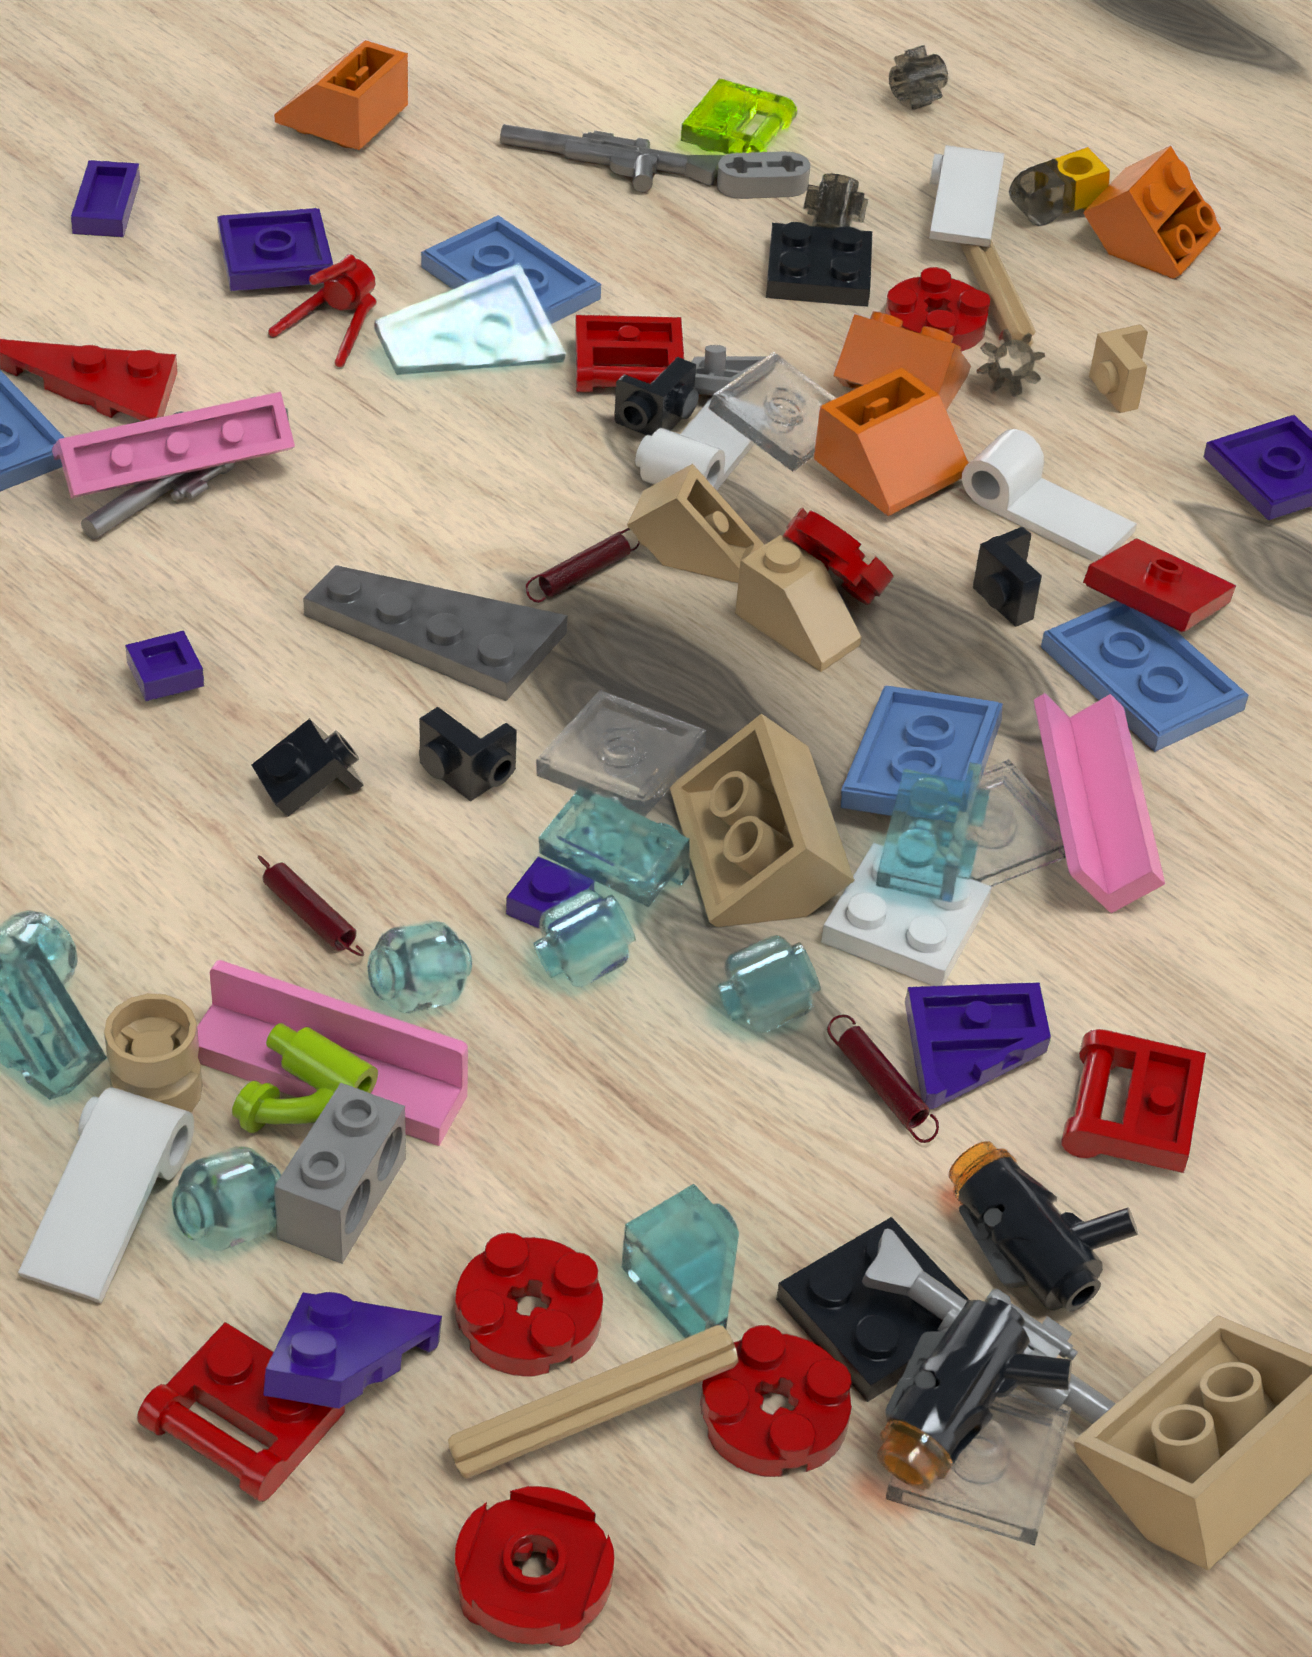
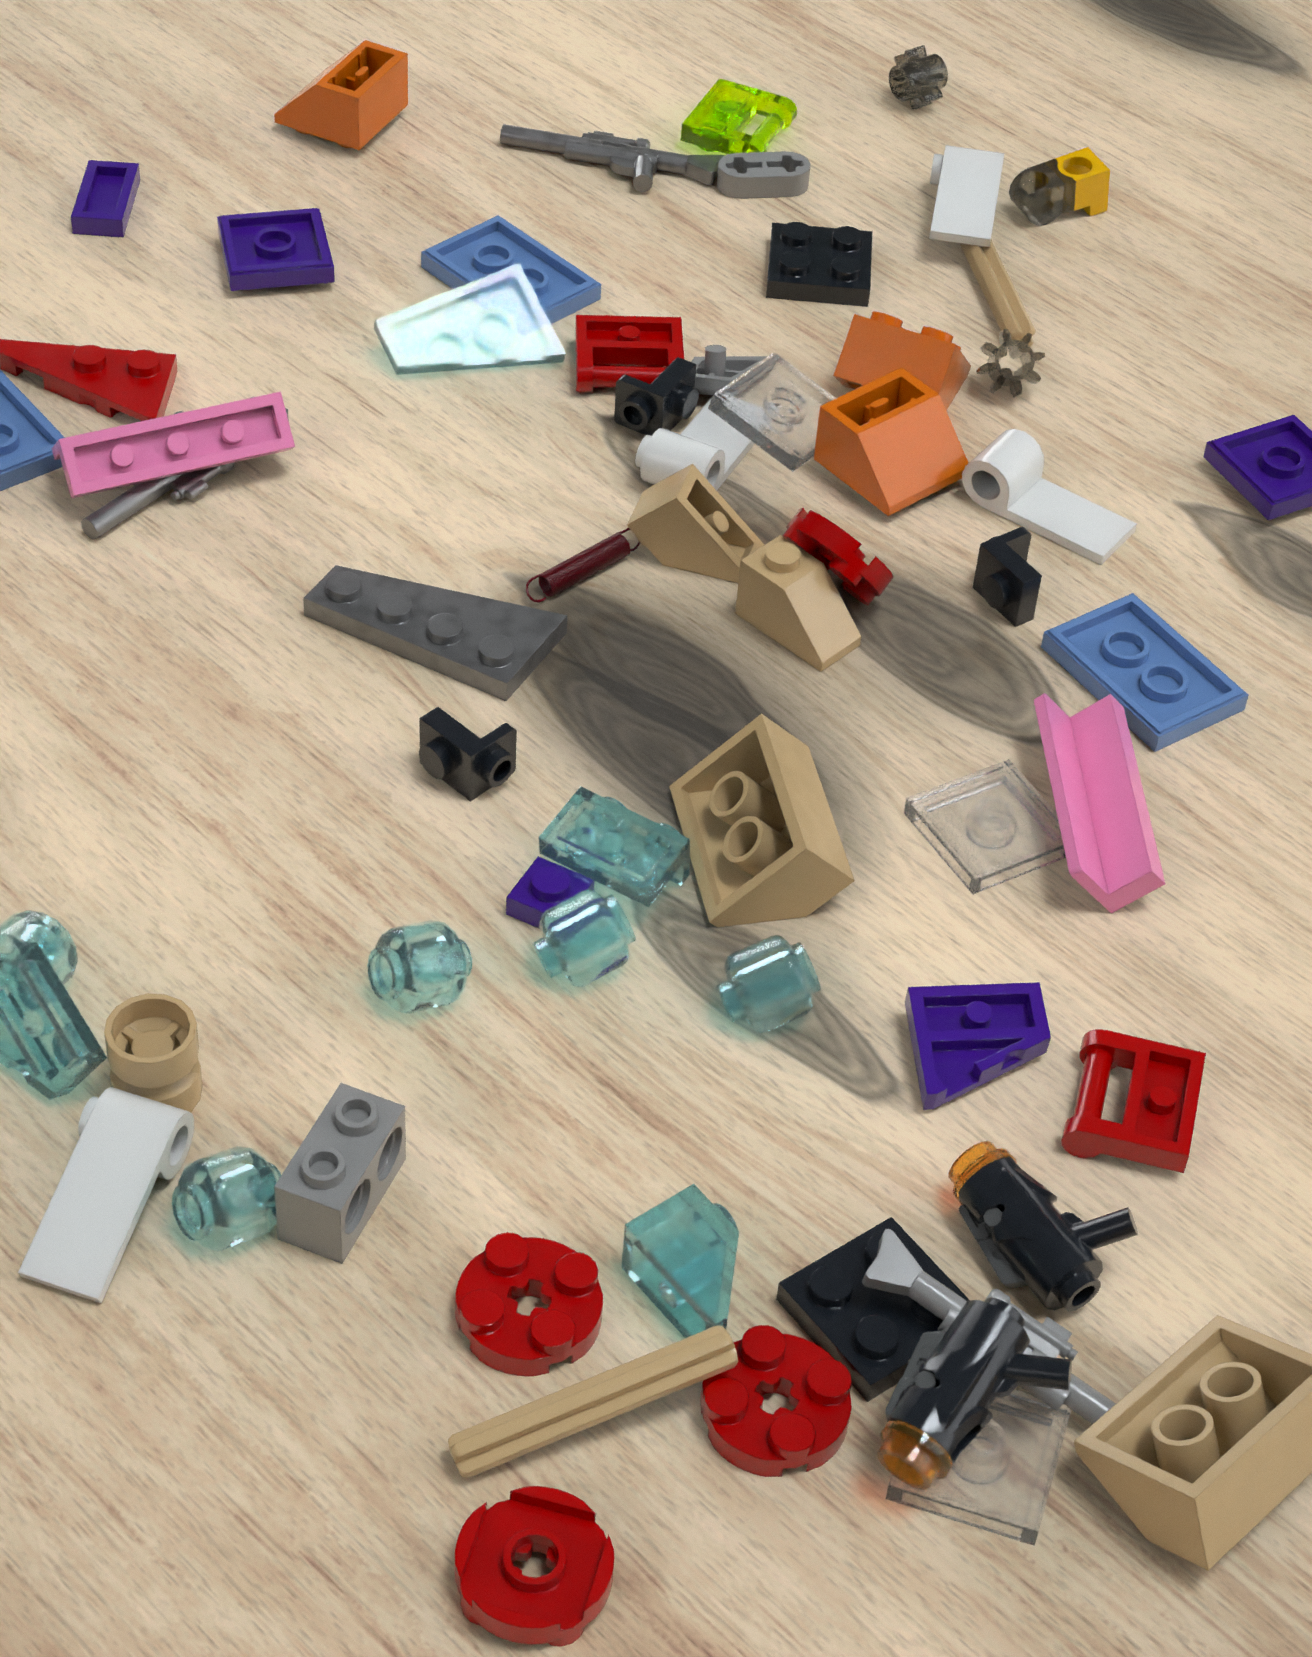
dark purple plate [125,630,204,701] -> none
red plate [137,1322,345,1502] -> none
bright pink panel [197,960,468,1146] -> none
lime plant [232,1023,378,1133] -> none
black bracket [251,718,364,816] -> none
dark red piece [257,855,365,956] -> none
dark purple wing [264,1292,442,1409] -> none
red plant [268,254,377,368] -> none
clear plate [536,690,706,818] -> none
clear smoke gear [803,173,869,228] -> none
white plate [821,843,992,986] -> none
dark red piece [827,1014,939,1143] -> none
medium blue tile [841,686,1003,827] -> none
clear light blue bracket [876,762,990,902] -> none
red plate [885,267,991,352] -> none
orange slope [1083,145,1221,279] -> none
red plate [1083,538,1236,632] -> none
tan bracket [1089,324,1148,413] -> none

